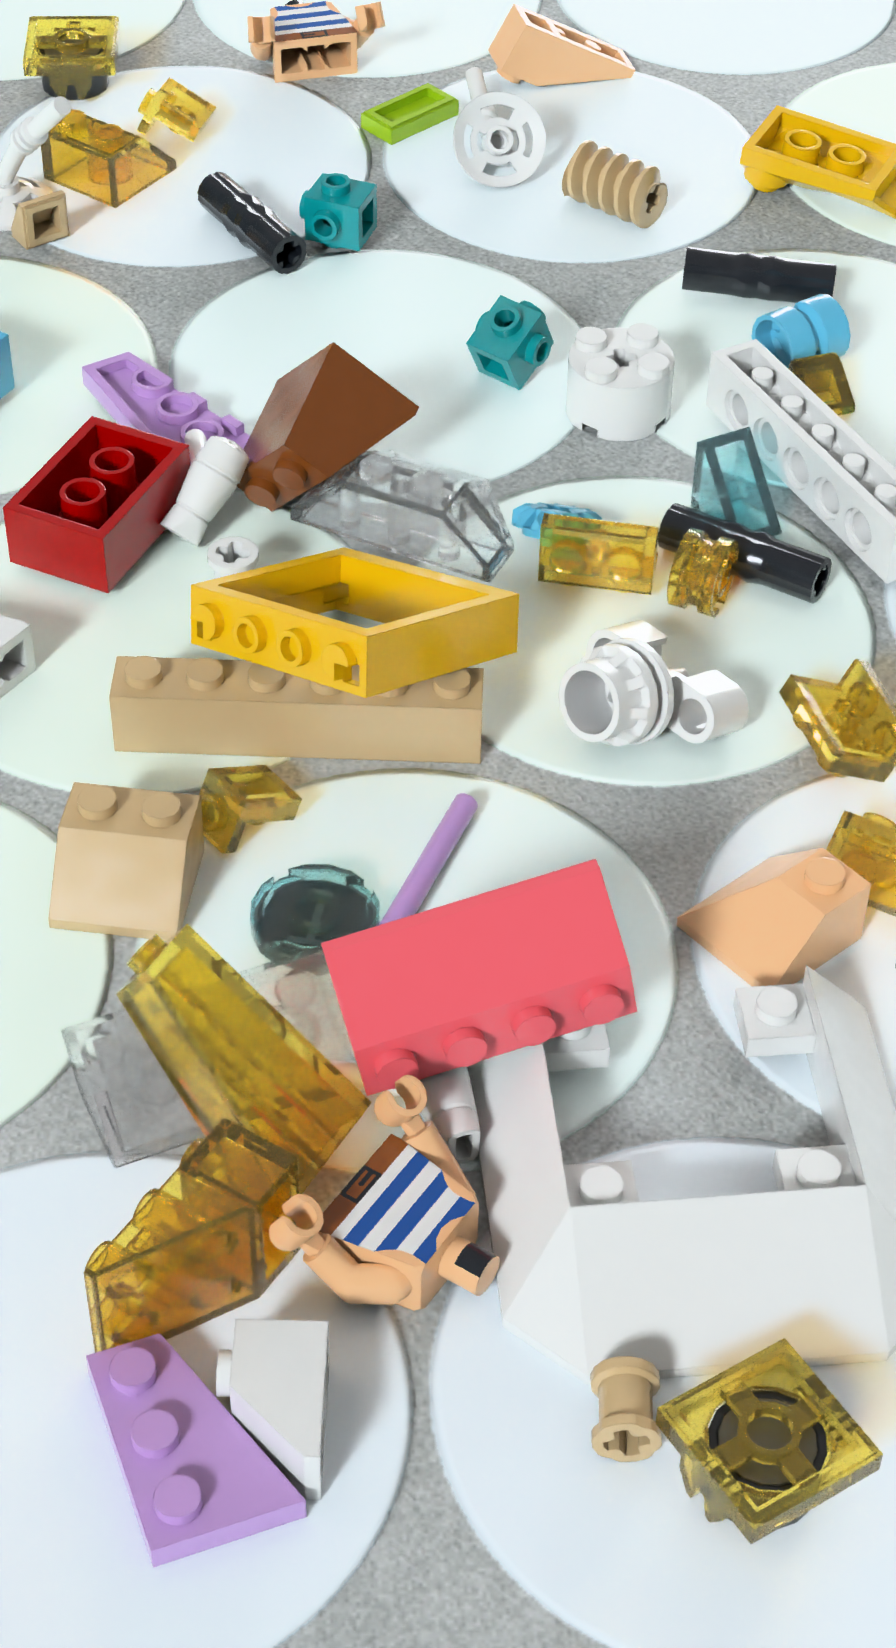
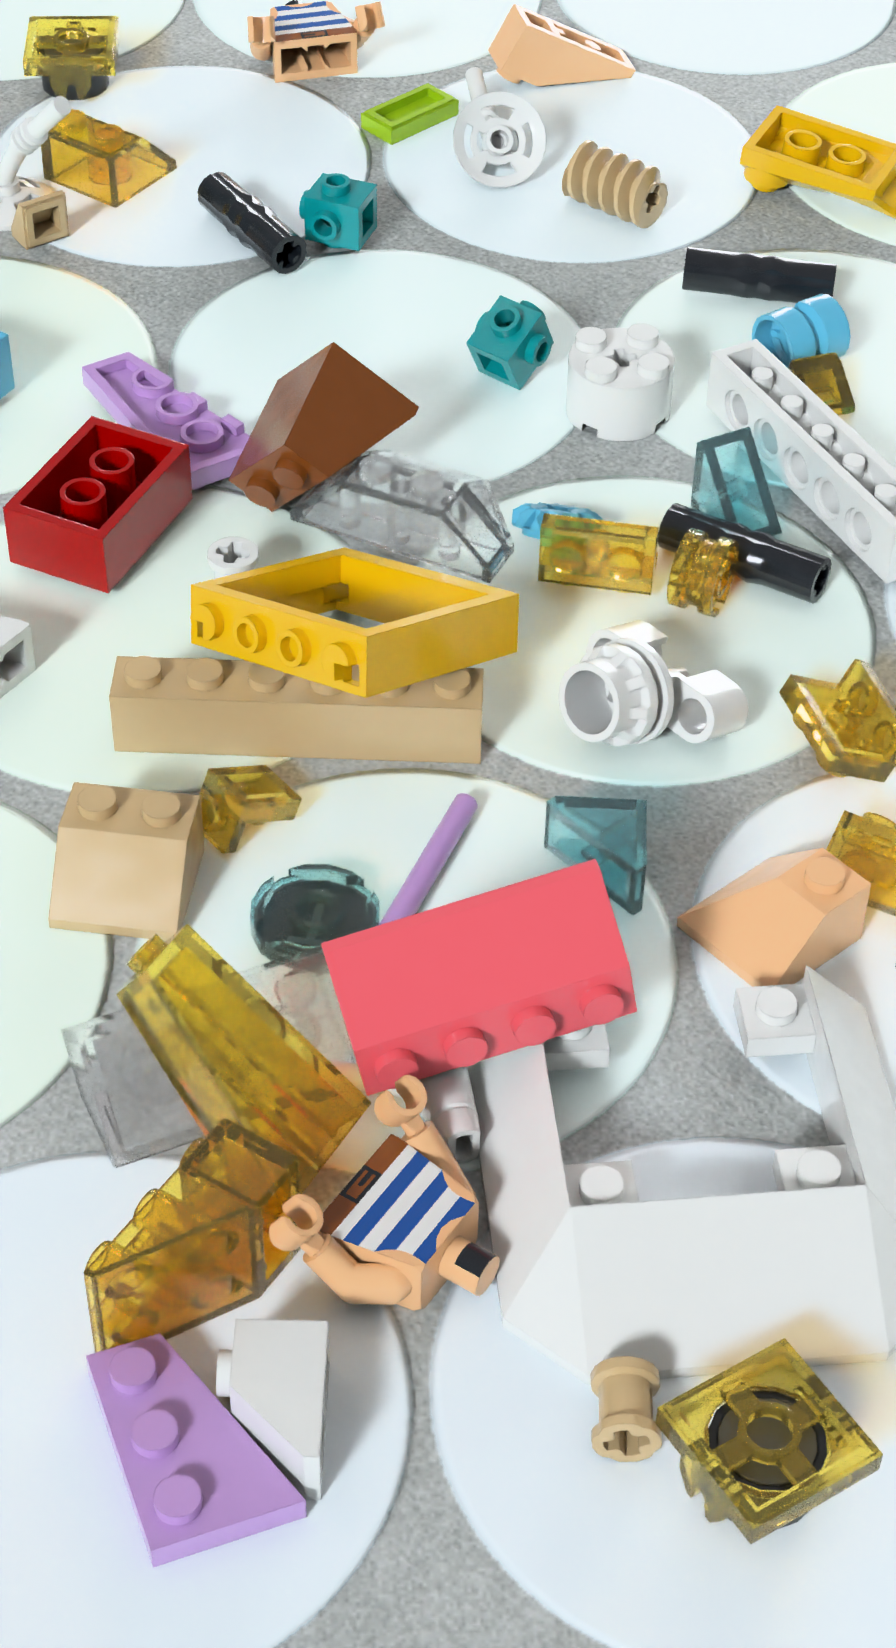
clear yellow bracket [137,77,217,142] -> none
white piece [160,429,250,547] -> none
none -> clear light blue slope [544,796,647,916]

